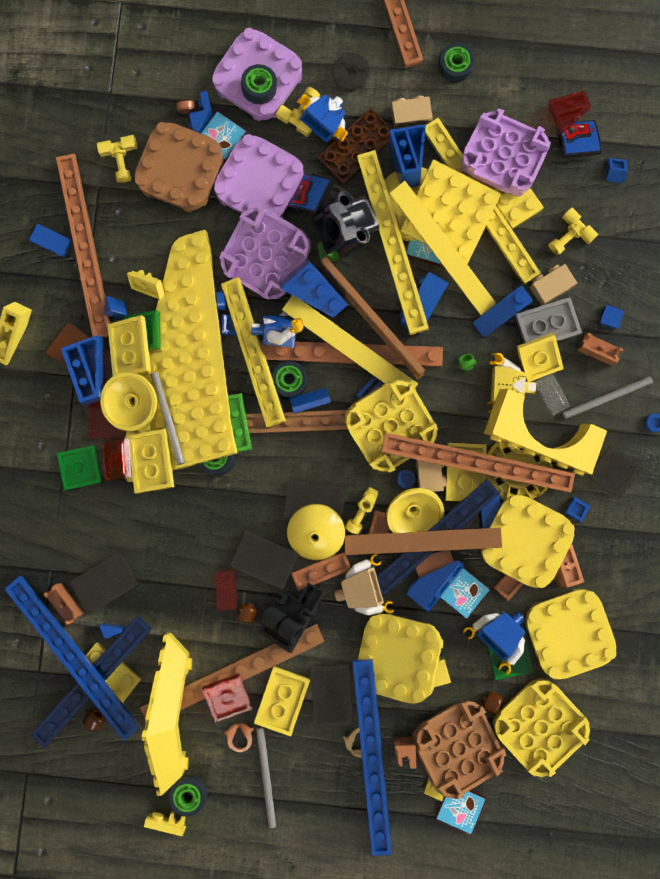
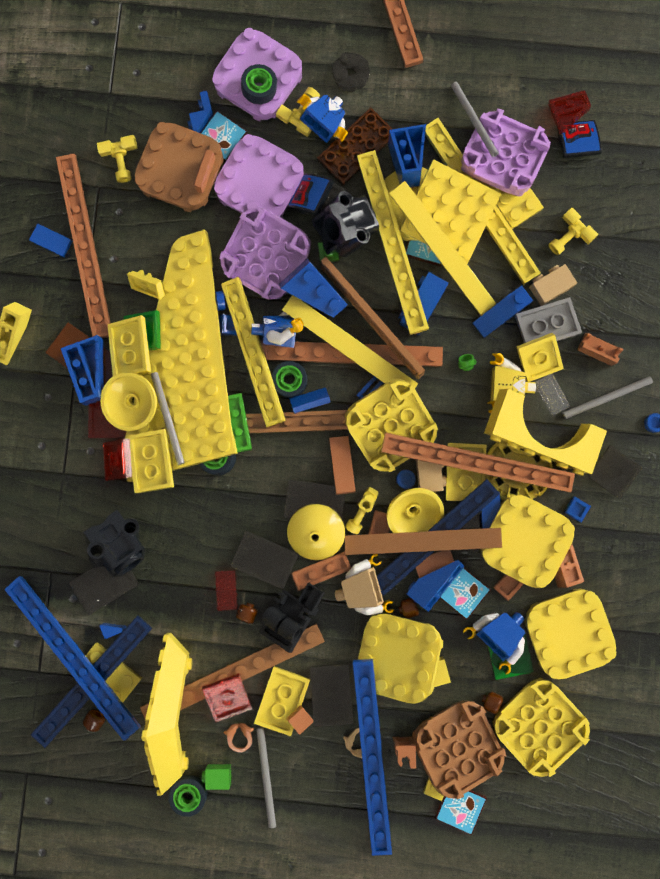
nougat hinge [43,583,84,626] -> none
green tile [56,445,103,491] -> none
blue slope [104,296,127,319] -> none
light yellow plate [144,811,186,836] -> none
nougat tile [176,101,196,114] -> none
tan brick [391,96,433,129] -> none
wheel [438,43,475,82] -> none
blue tile [599,305,624,330] -> none
blue slope [606,158,628,183] -> none
none -> black piece [83,510,145,578]
none -> nougat tile [193,150,216,194]
none -> bright green brick [202,764,231,790]
none -> nougat tile [286,705,314,735]
none -> nougat tile [329,436,356,495]
none -> reddish brown piece [399,598,419,619]
none -> light grey piece [451,82,499,157]

